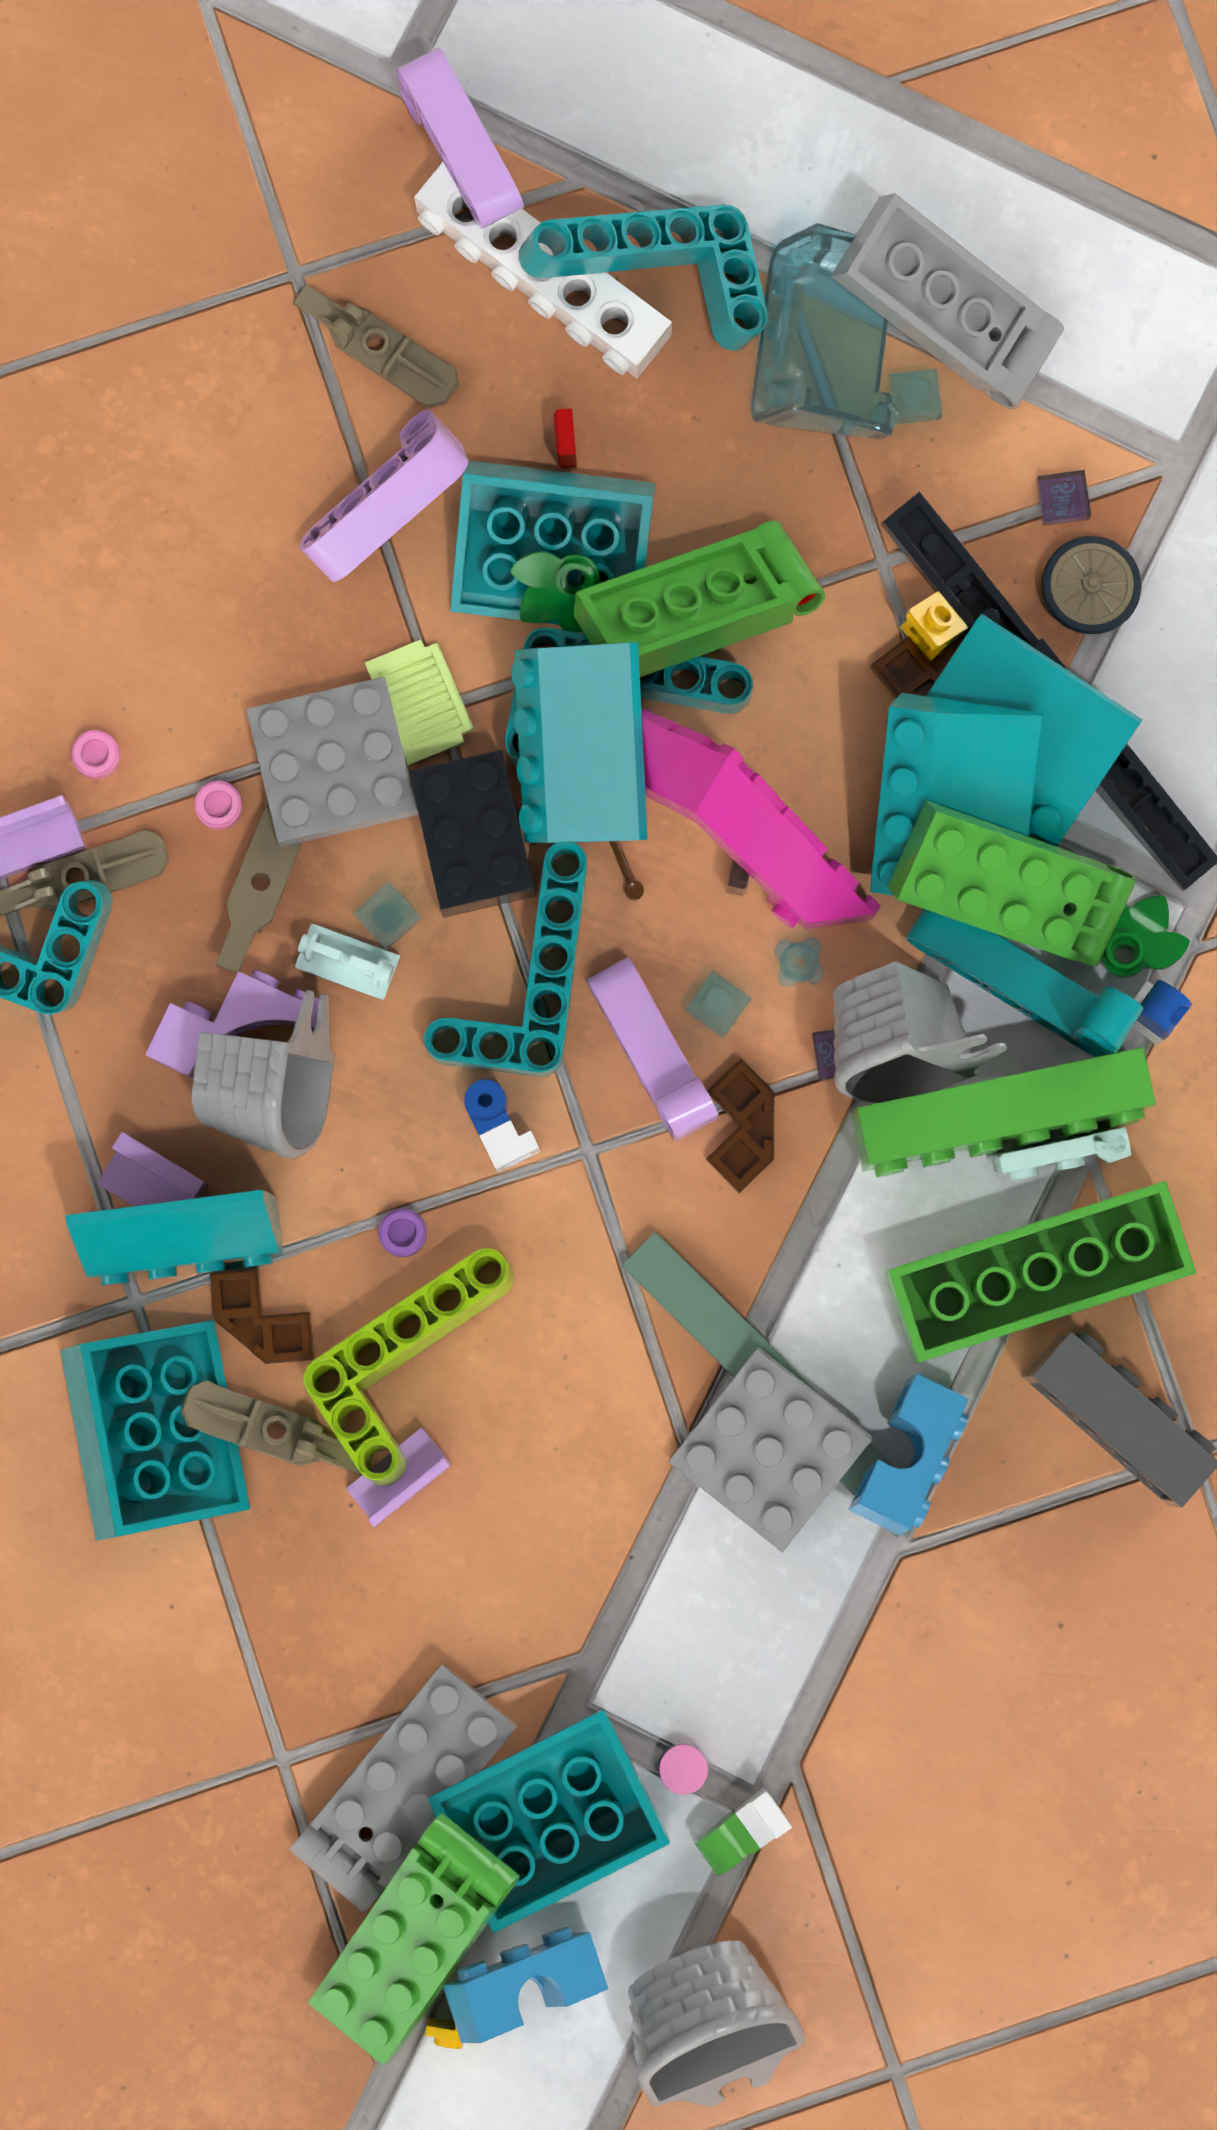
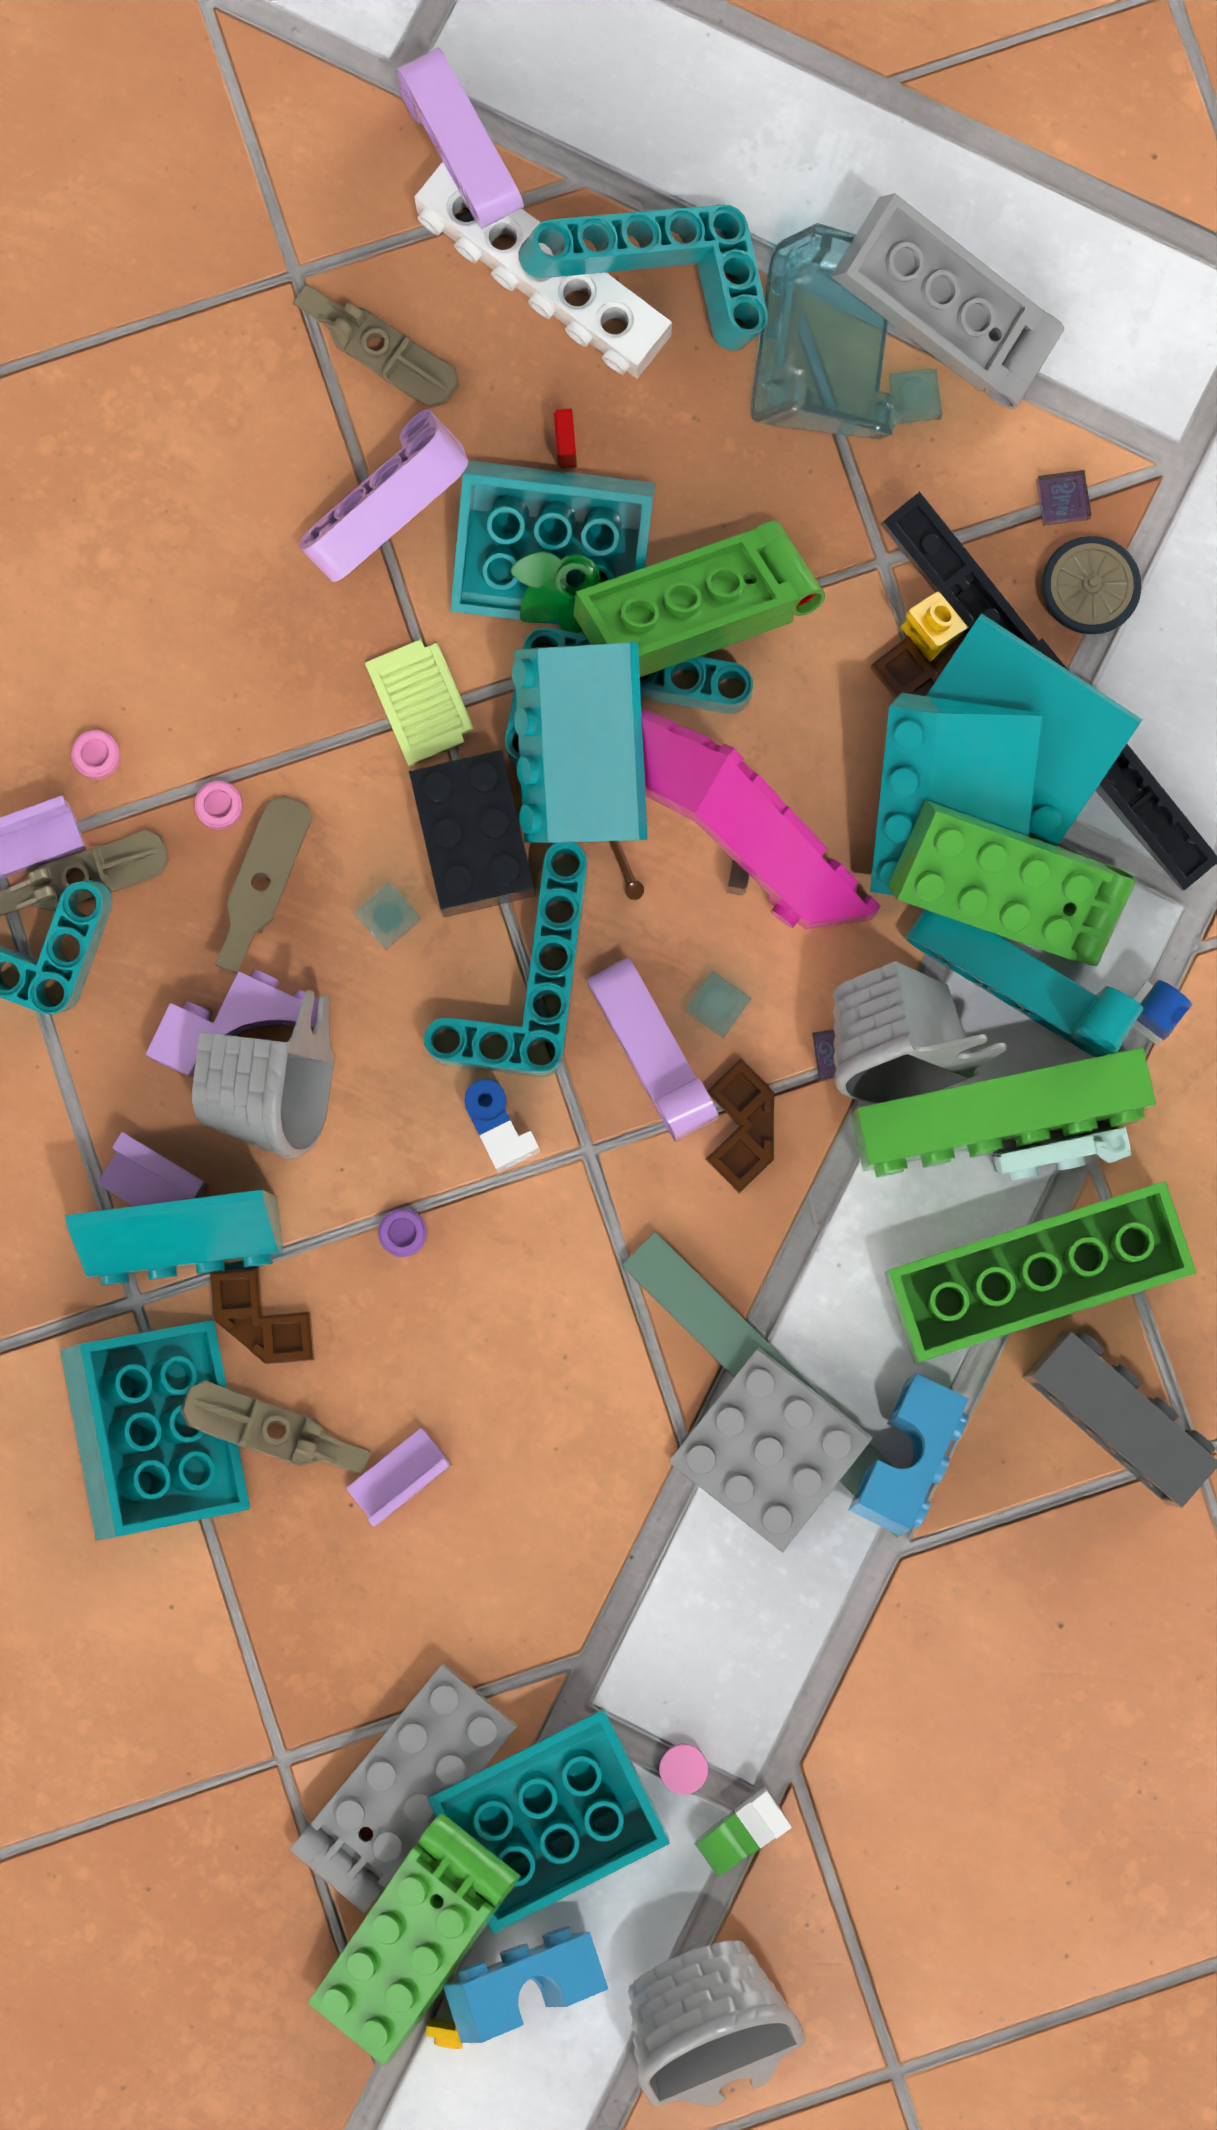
light grey plate [246,677,418,847] -> none
light aqua hinge [295,923,400,1001] -> none
lime beam [304,1248,514,1486] -> none
clear light blue plate [774,937,825,987] -> none
green plate [1101,895,1190,978] -> none

